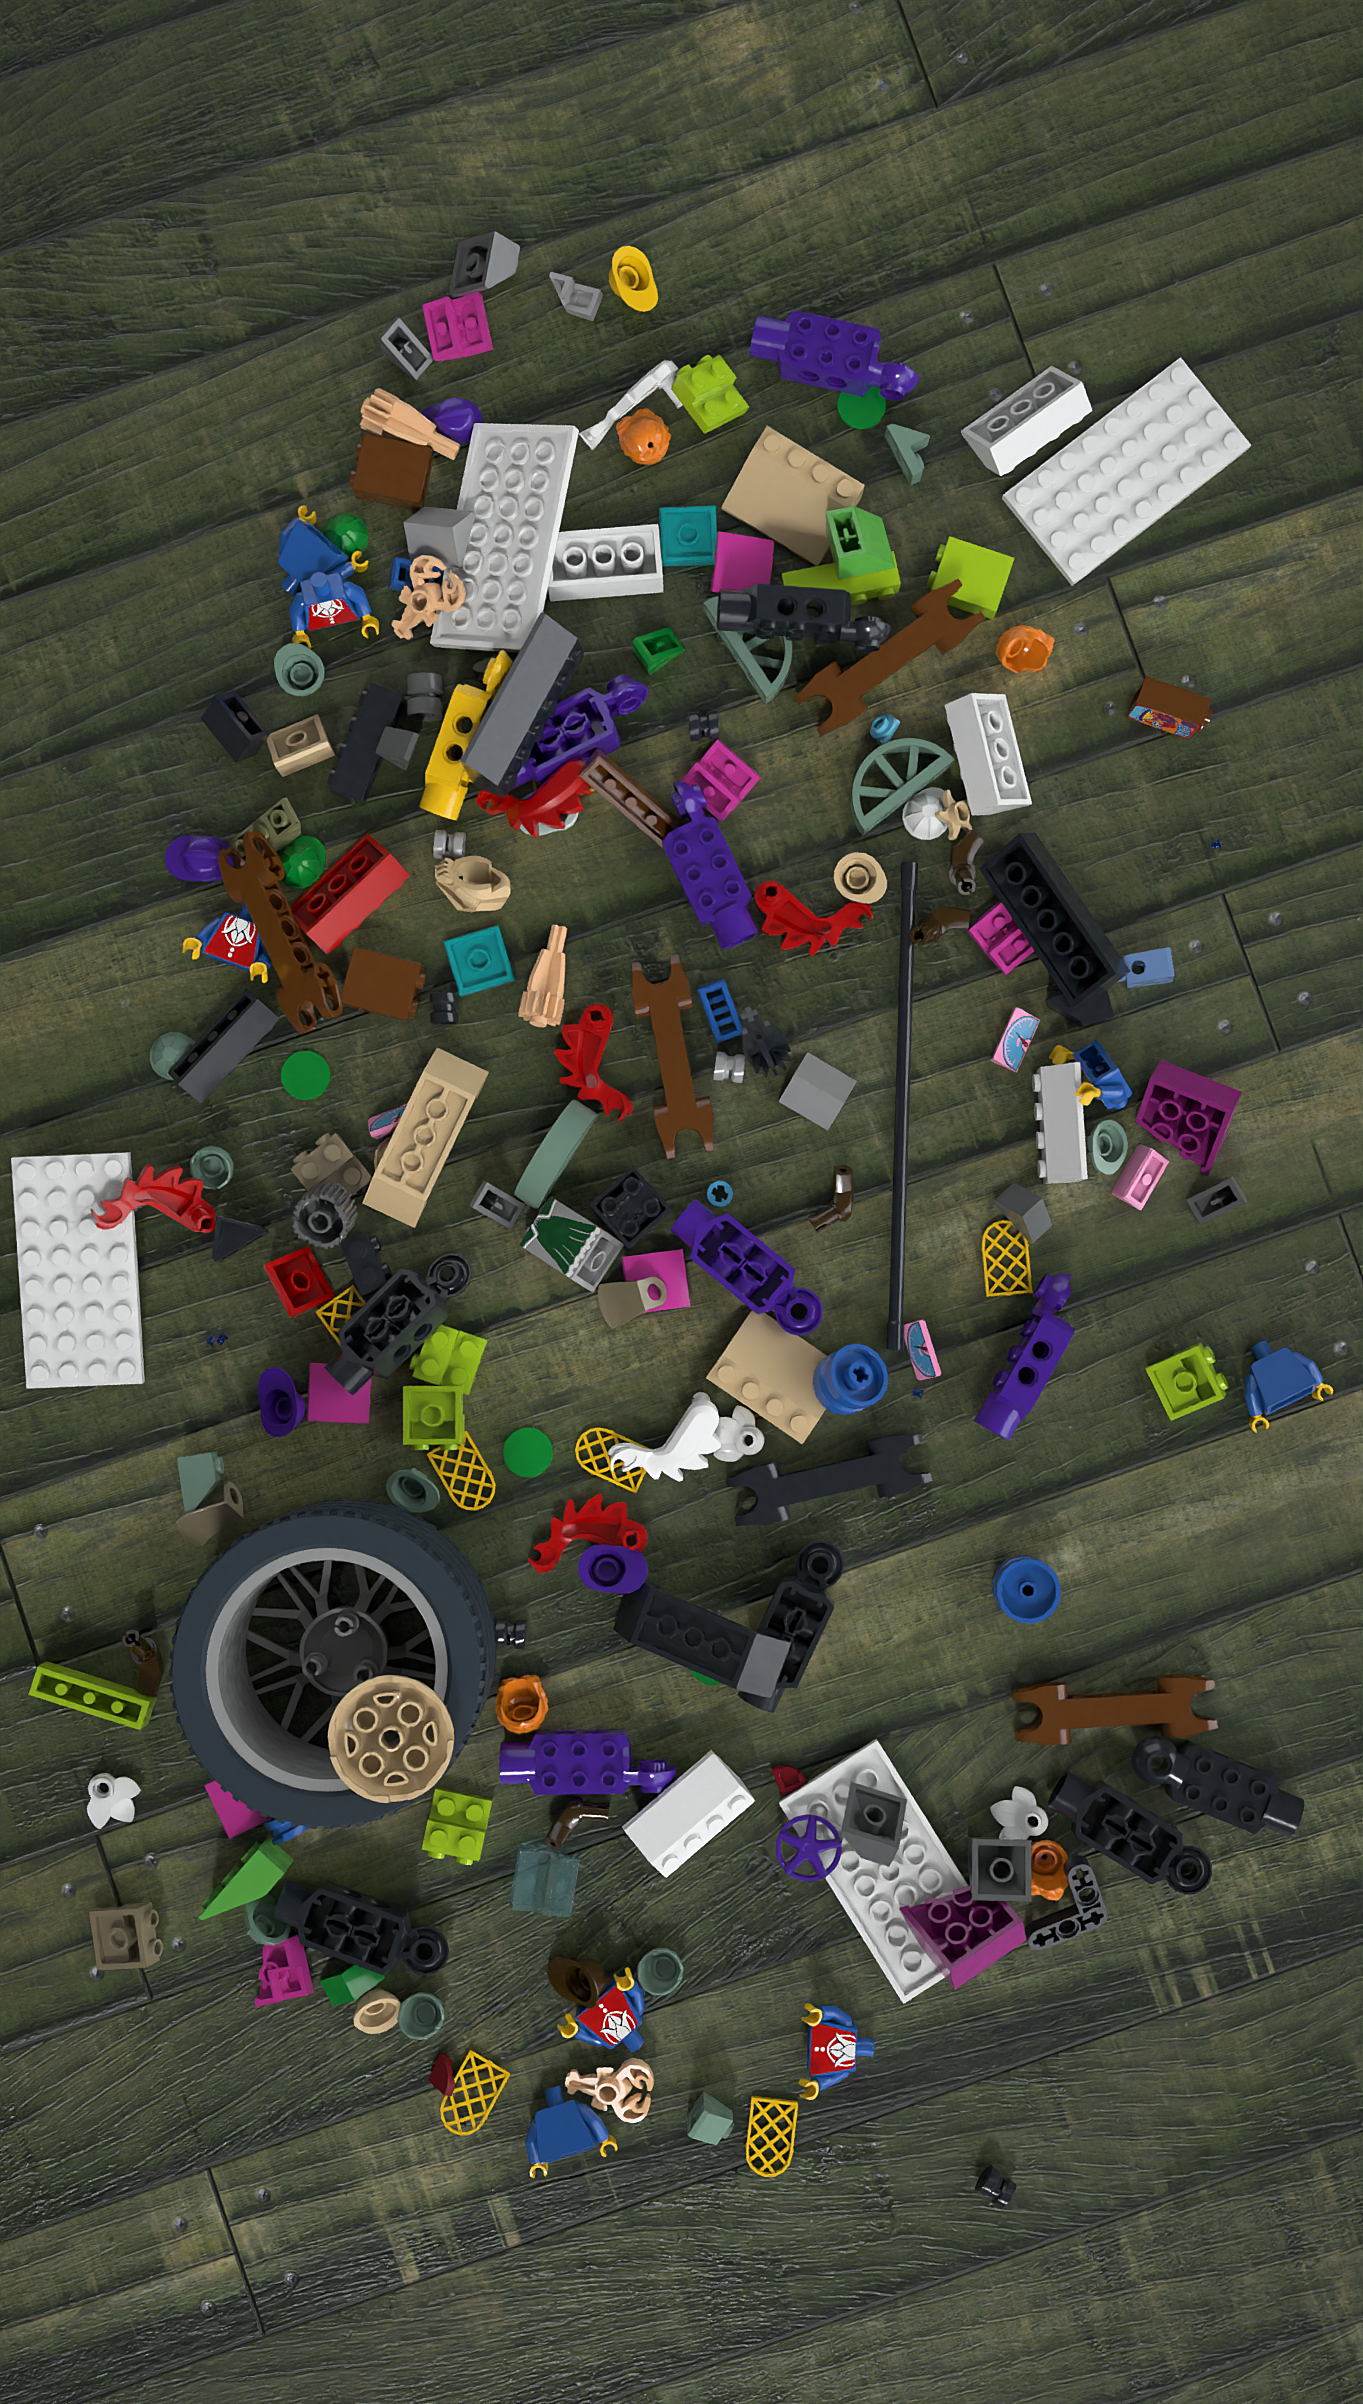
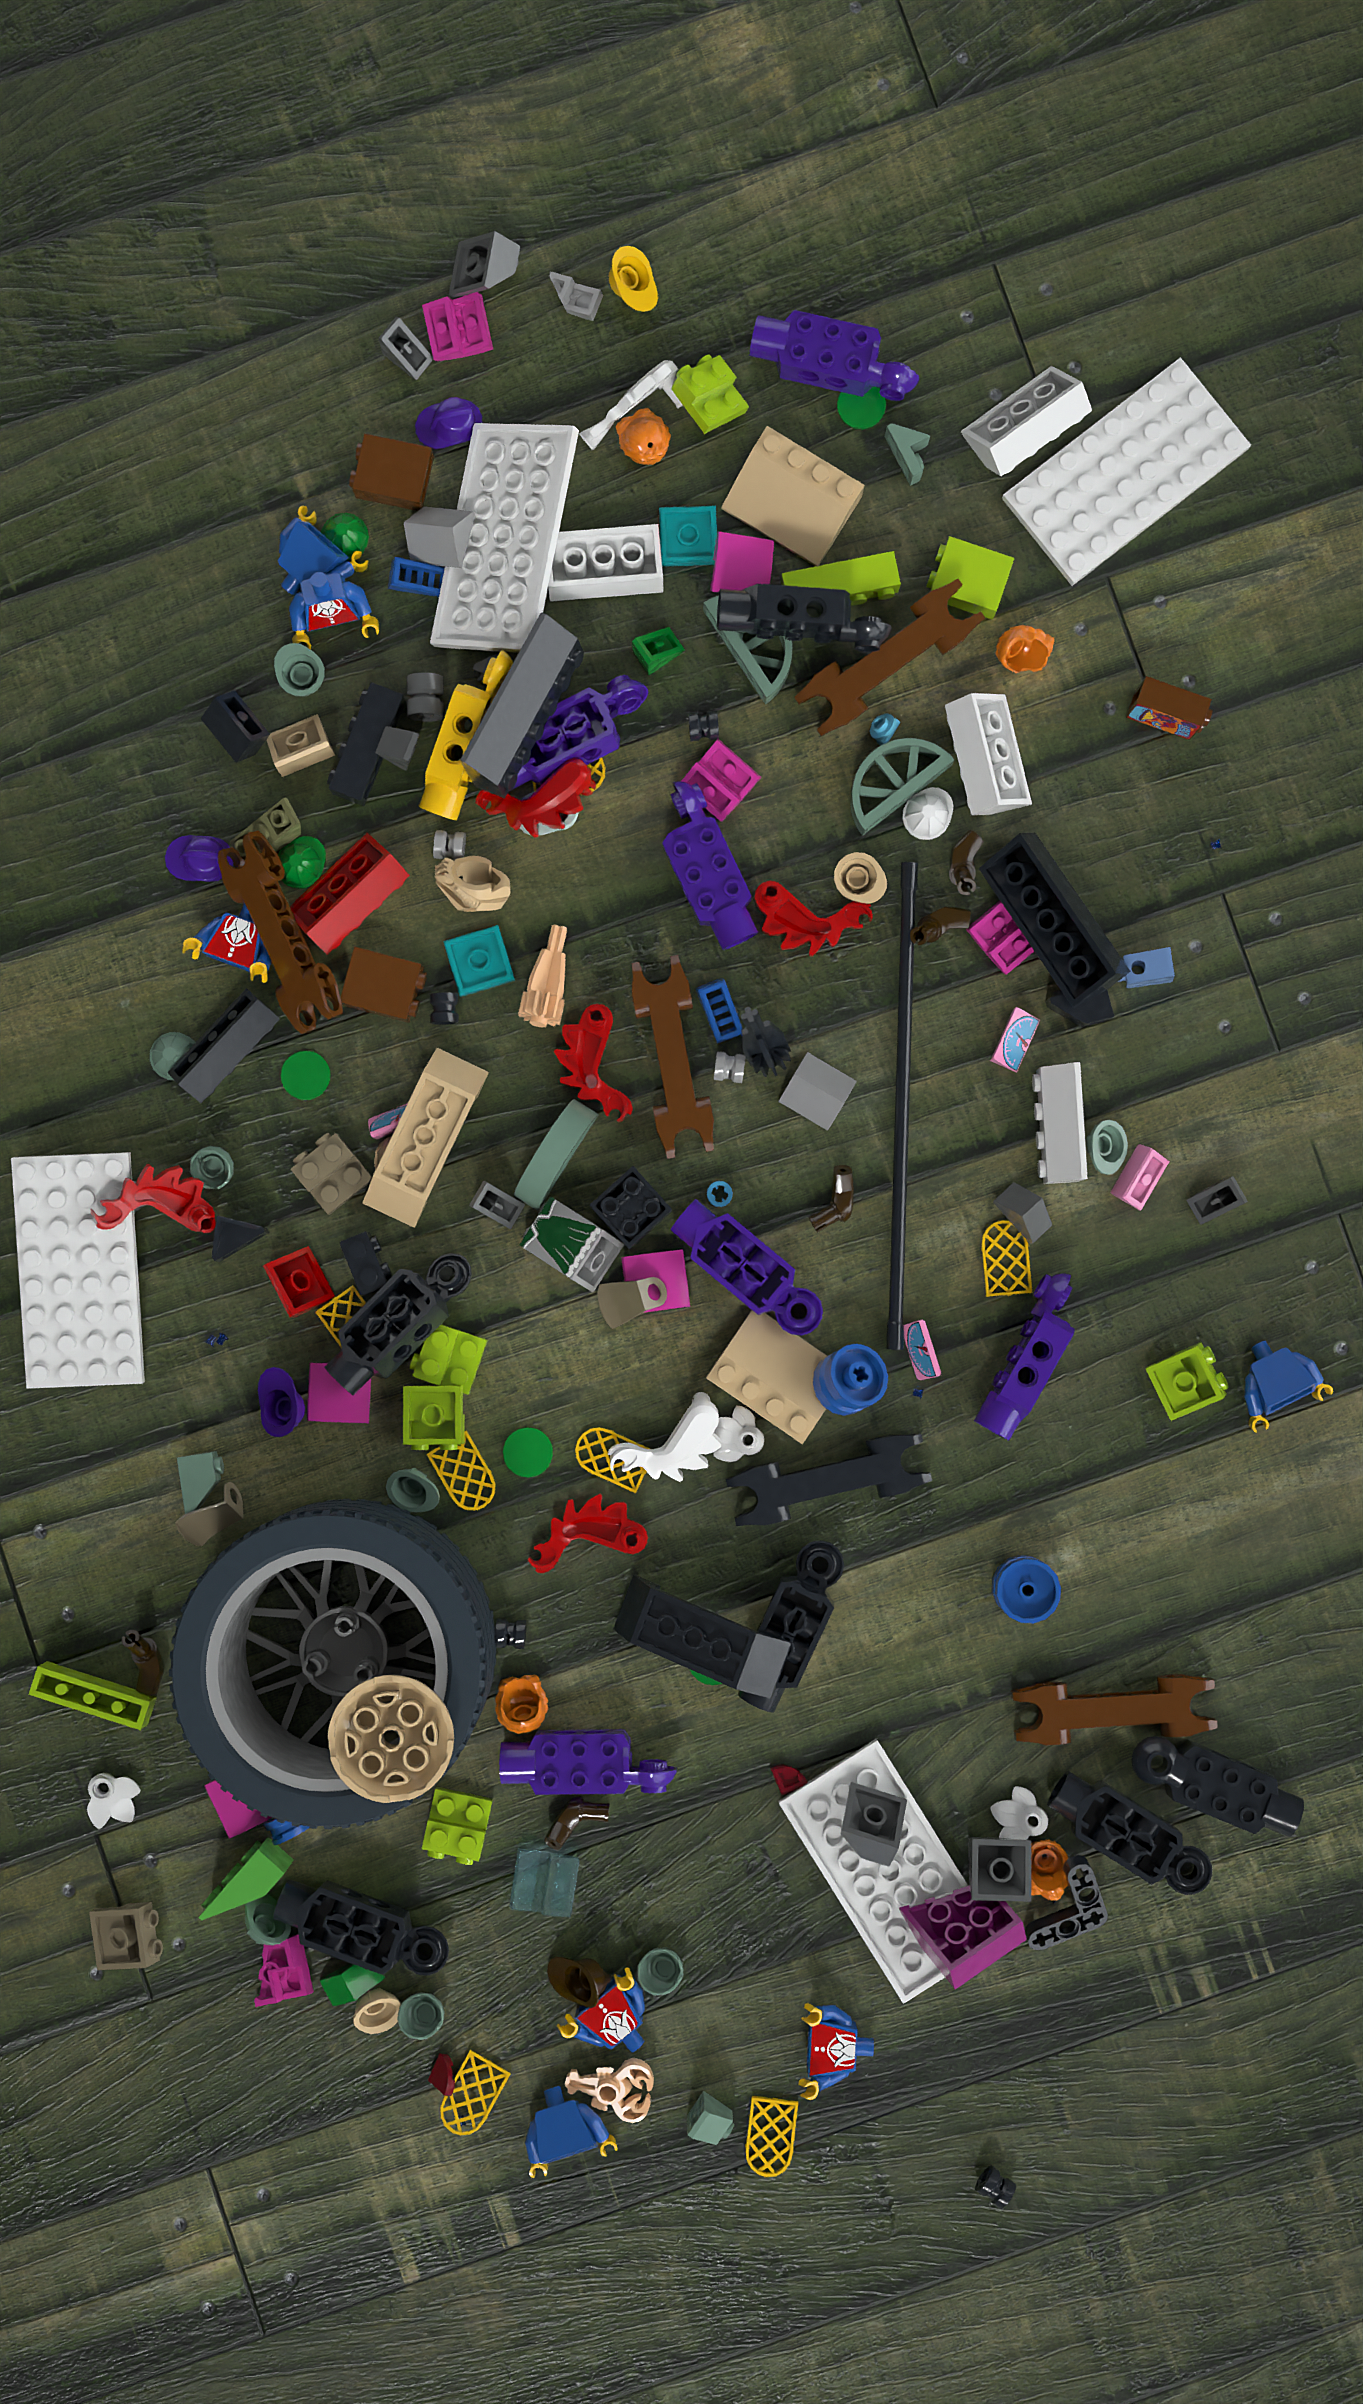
dark grey brick [292,1183,358,1249] -> none
light nougat piece [360,388,460,460] -> none
light nougat animal [392,555,466,640] -> none
dark purple piece [578,1544,648,1594] -> none
reddish brown slope [579,749,681,847] -> none
white slope [622,1750,755,1878] -> none
dark purple wheel [776,1814,842,1882] -> none
bright green slope [826,506,895,580] -> none
tan animal [935,790,972,840] -> none
blue torso [1049,1039,1132,1109] -> none
magenta wedge [1135,1060,1242,1176] -> none

